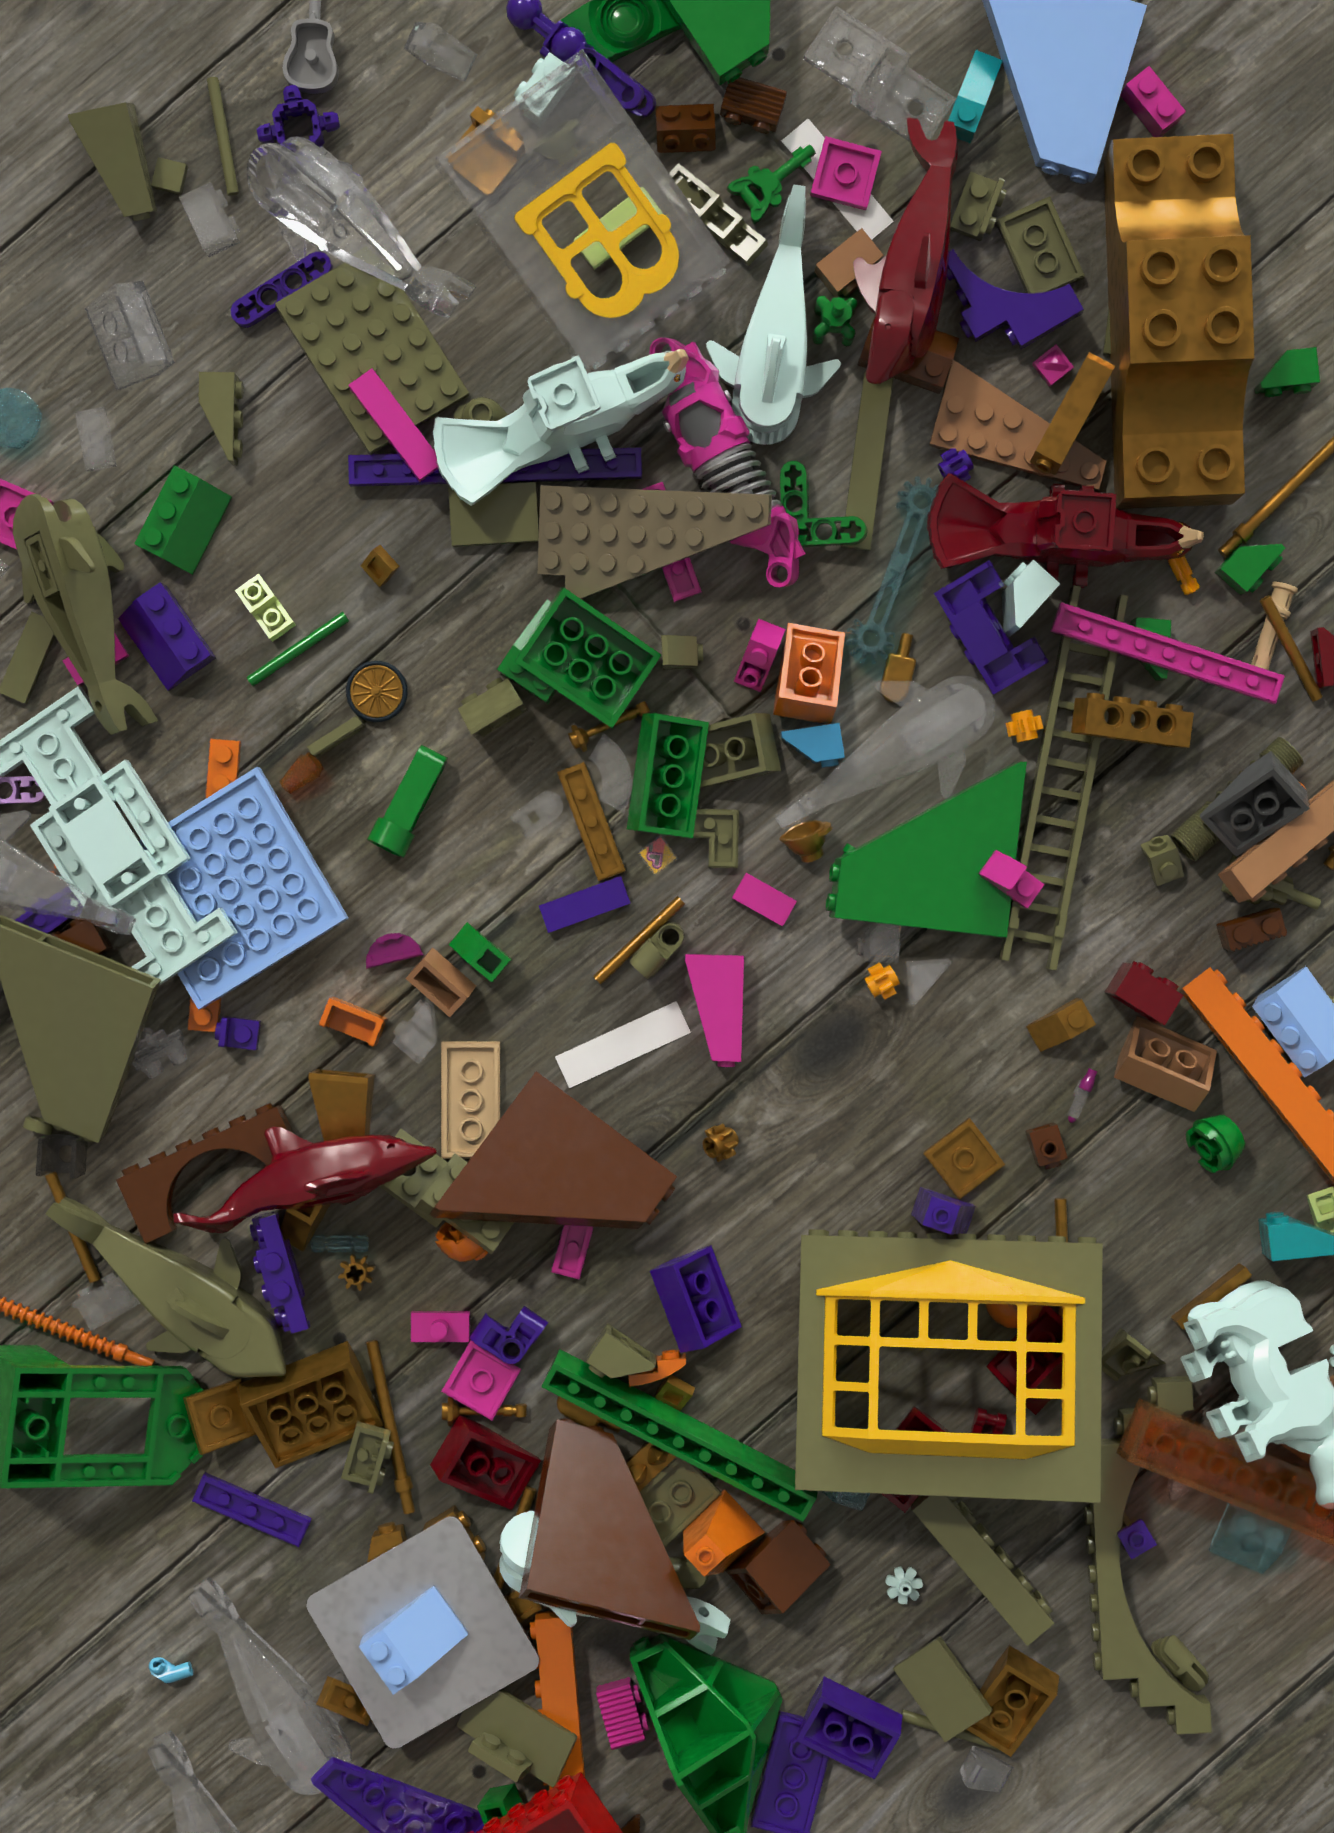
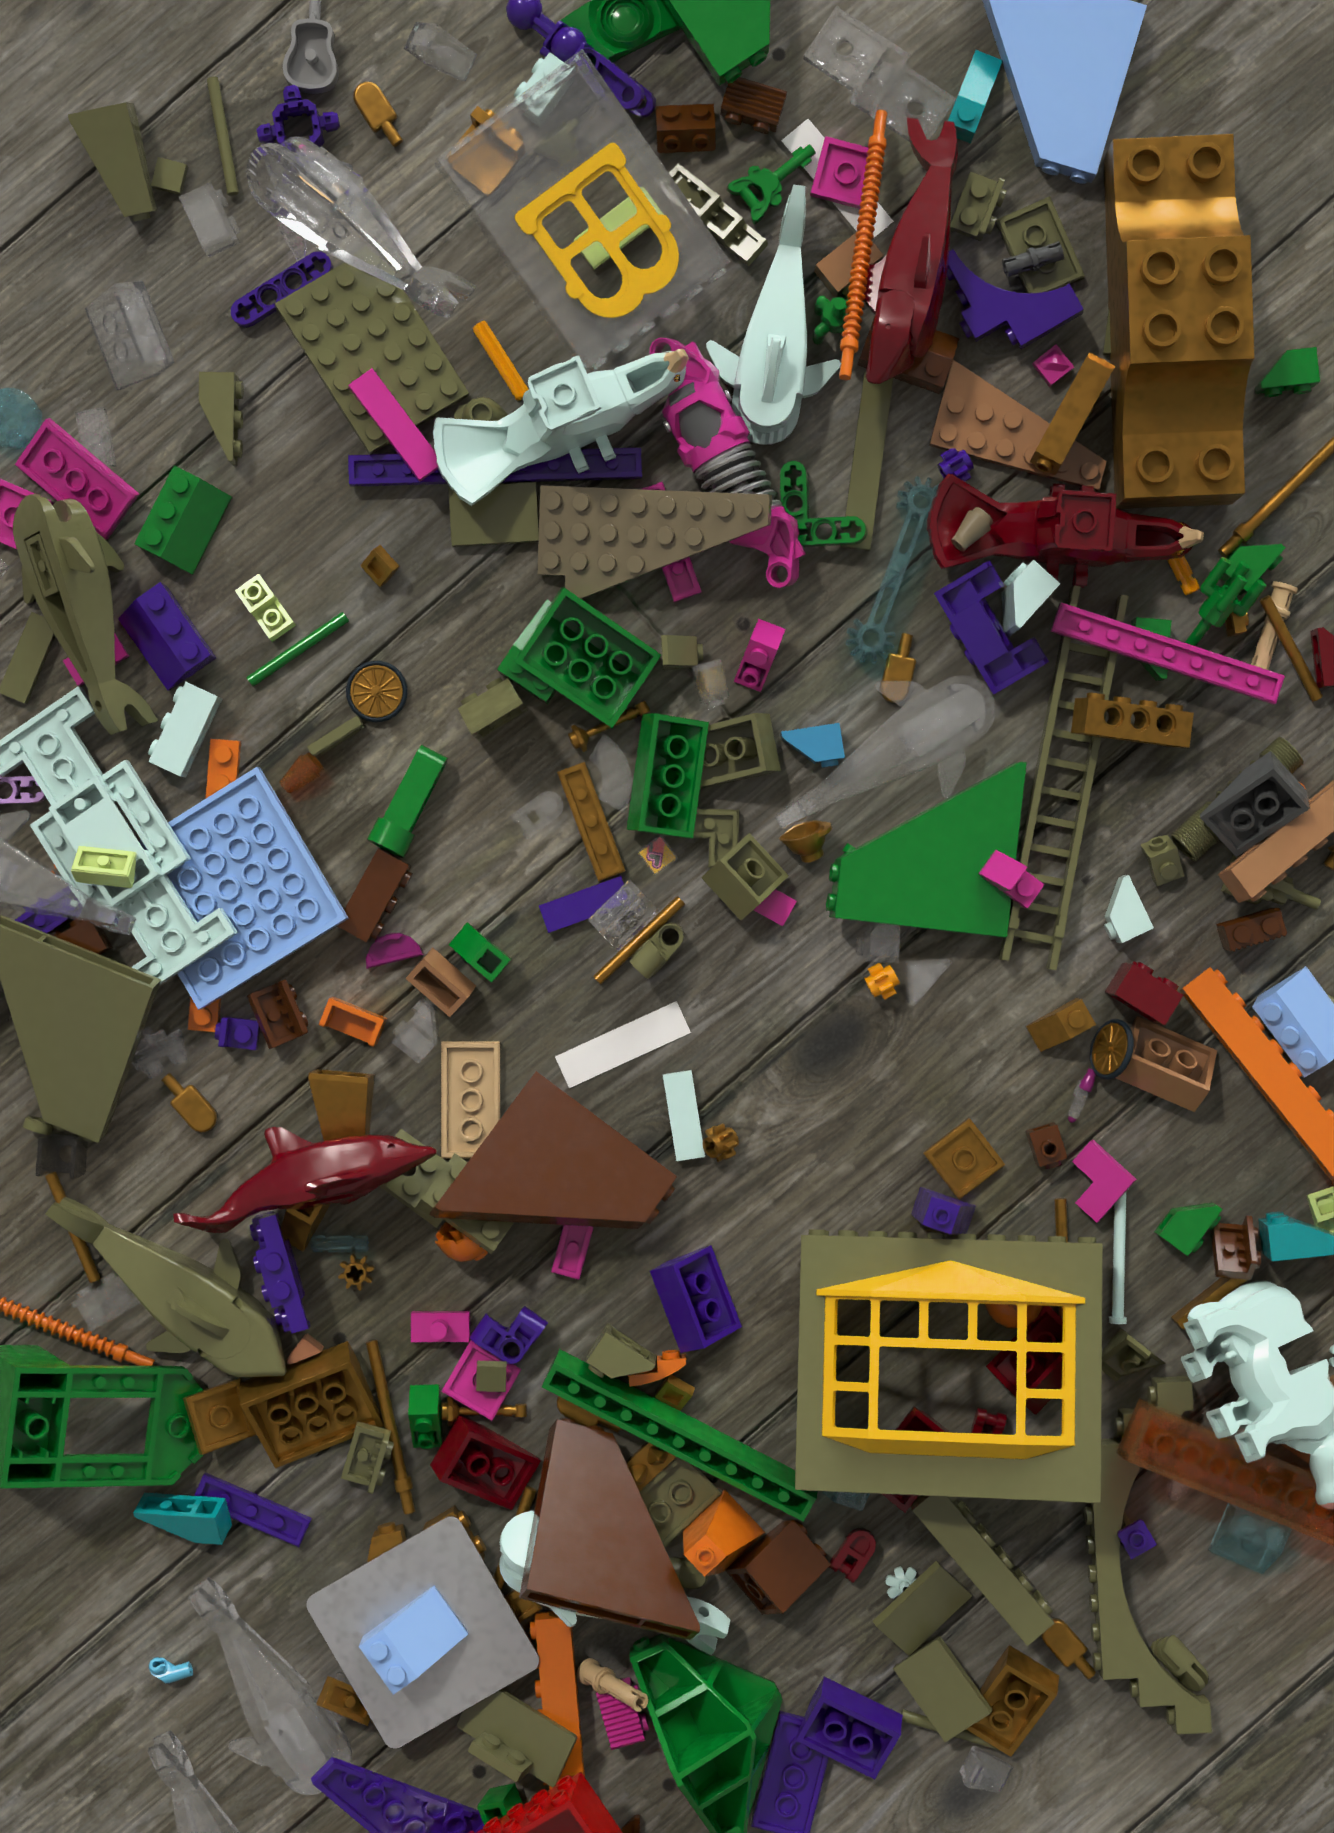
reddish brown arch [116,1103,294,1244] -> none
dark pink slope [685,954,744,1067] -> none
orange slope [773,623,845,724] -> none
light orange gear [1005,709,1044,743] -> none
dark pink brick [1120,66,1186,137] -> none
green cone [1186,1115,1245,1173] -> none
none -> dark pink tile [15,418,139,540]
none -> yellowish green slope [71,846,137,888]
none -> teal slope [133,1493,232,1545]
none -> light aqua brick [148,682,222,778]
none -> pearl gold piece [161,1073,217,1133]
none -> reddish brown bracket [247,979,308,1050]
none -> nougat slope [286,1333,324,1364]
none -> reddish brown brick [337,848,413,942]
none -> pearl gold piece [353,82,403,147]
none -> green slope [408,1384,443,1449]
none -> light orange axle [473,321,528,401]
none -> olive tile [476,1360,507,1392]
none -> tan pin [577,1658,648,1712]
none -> clear bracket [588,880,660,952]
none -> light aqua tile [663,1070,705,1161]
none -> clear slope [692,659,729,709]
none -> olive slope [701,833,789,921]
none -> dark red plate [829,1528,876,1583]
none -> orange hose [839,110,887,381]
none -> olive tile [873,1561,973,1656]
none -> dark tan cone [951,507,993,552]
none -> dark grey pin [1002,241,1064,278]
none -> pearl gold piece [1041,1618,1096,1679]
none -> dark pink tile [1072,1140,1137,1223]
none -> pearl gold wheel [1090,1019,1134,1080]
none -> light aqua slope [1104,875,1154,943]
none -> light aqua bar [1109,1189,1129,1324]
none -> green slope [1154,1202,1223,1256]
none -> green plant [1185,557,1267,646]
none -> reddish brown bracket [1211,1216,1261,1280]
none -> pearl gold plate [1225,612,1249,637]

